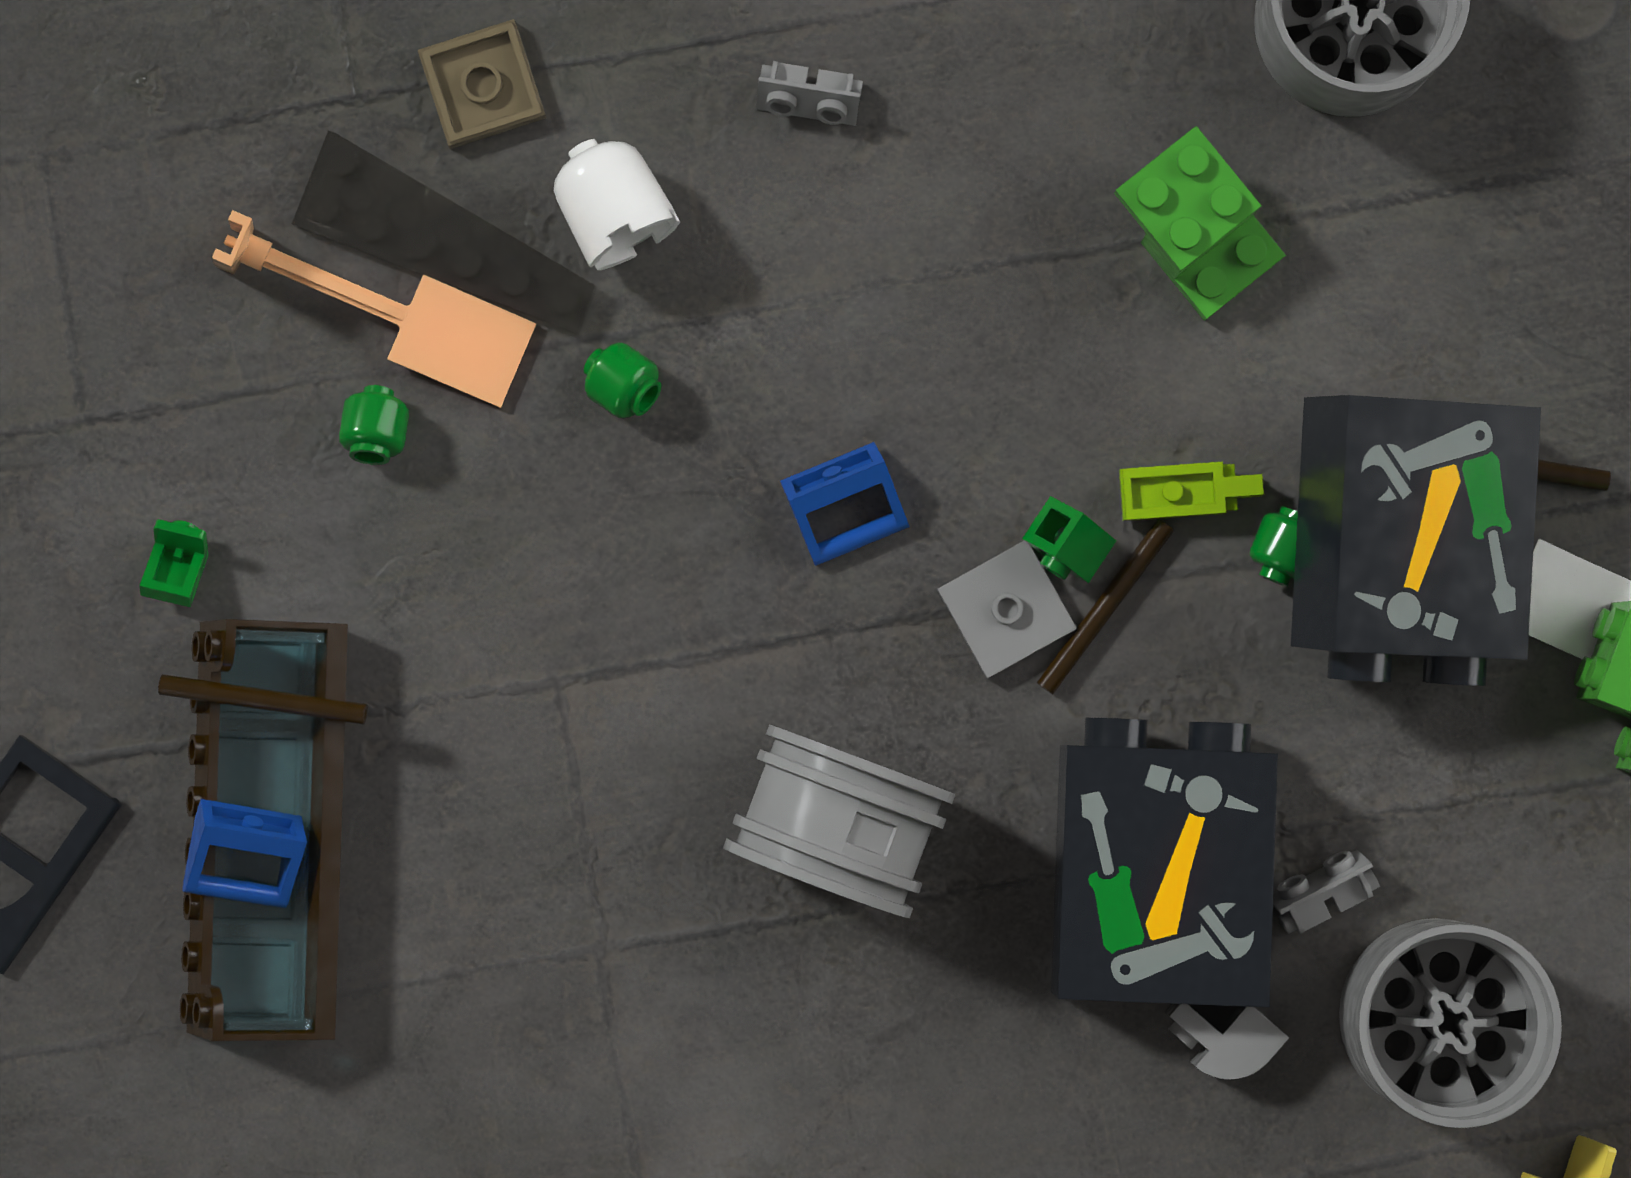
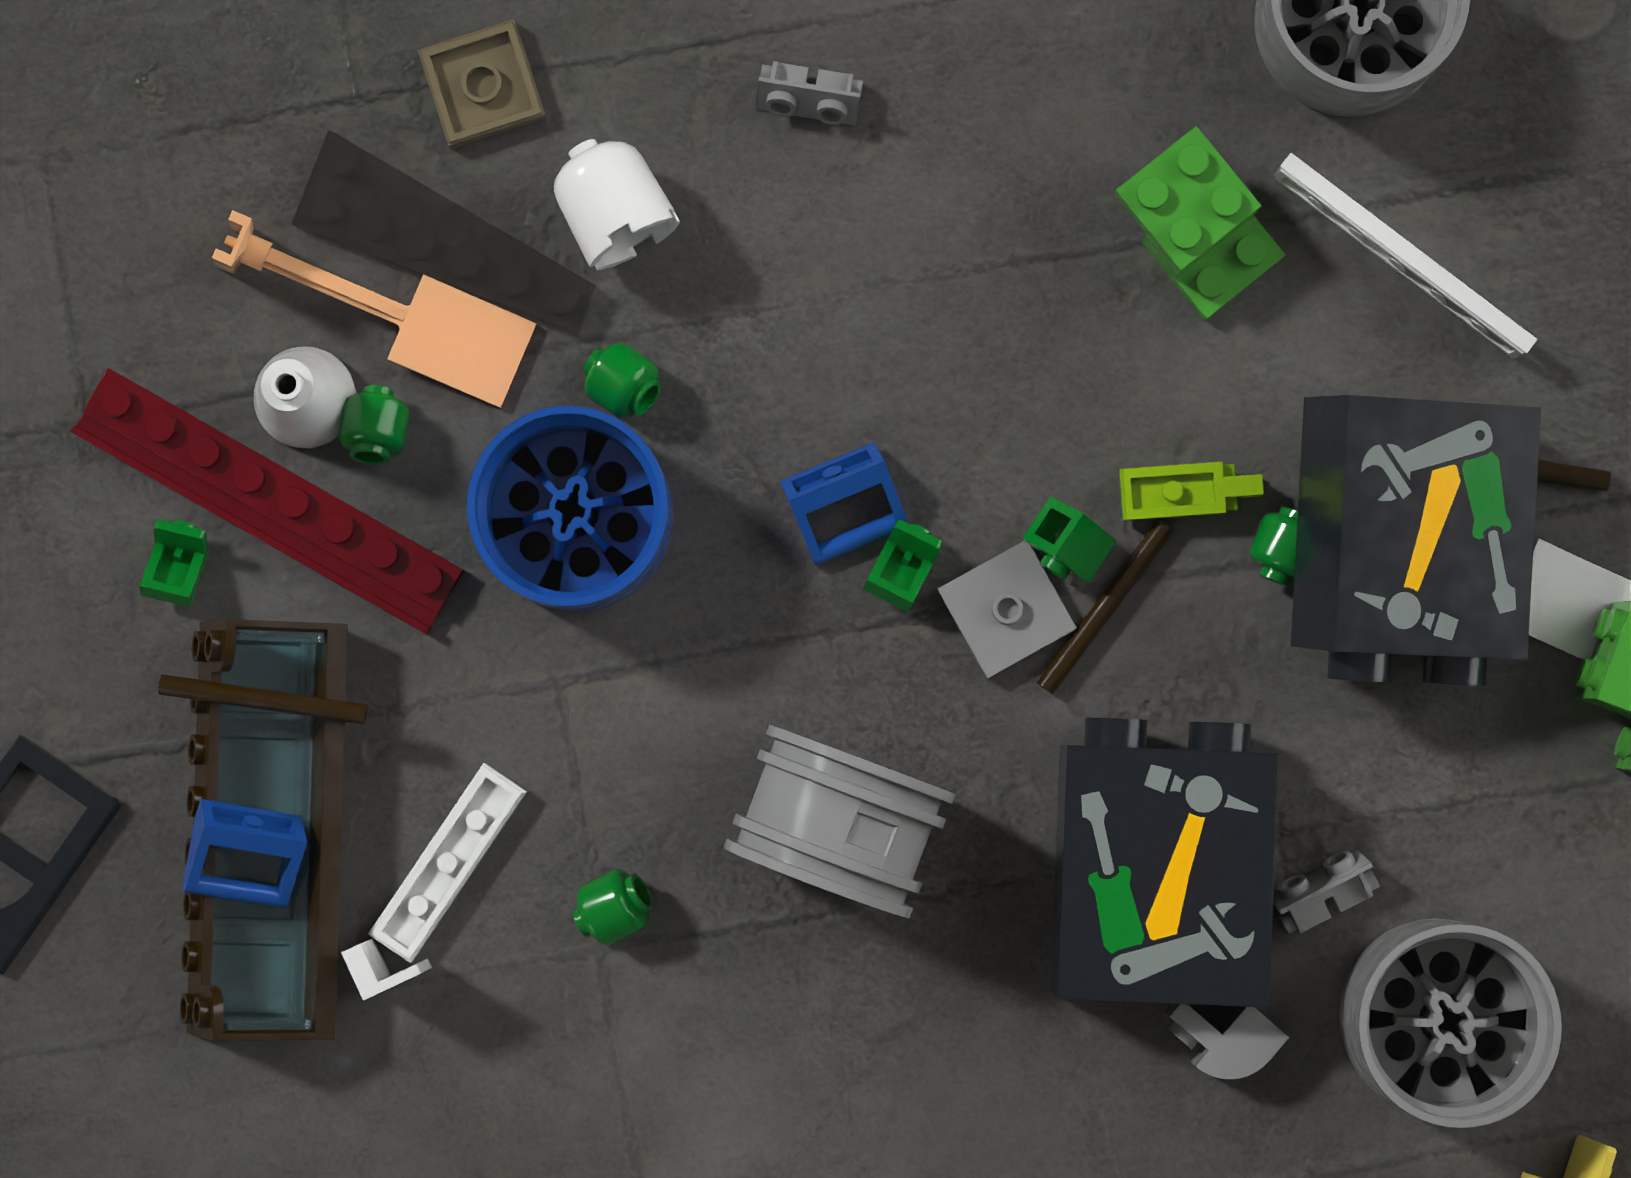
none -> dark red plate [71,368,465,635]
none -> white cone [254,346,357,449]
none -> white panel [341,938,432,1000]
none -> white tile [368,763,528,963]
none -> blue wheel [467,406,673,612]
none -> green head [573,869,653,945]
none -> green bracket [863,520,943,612]
none -> white tile [1274,153,1538,360]

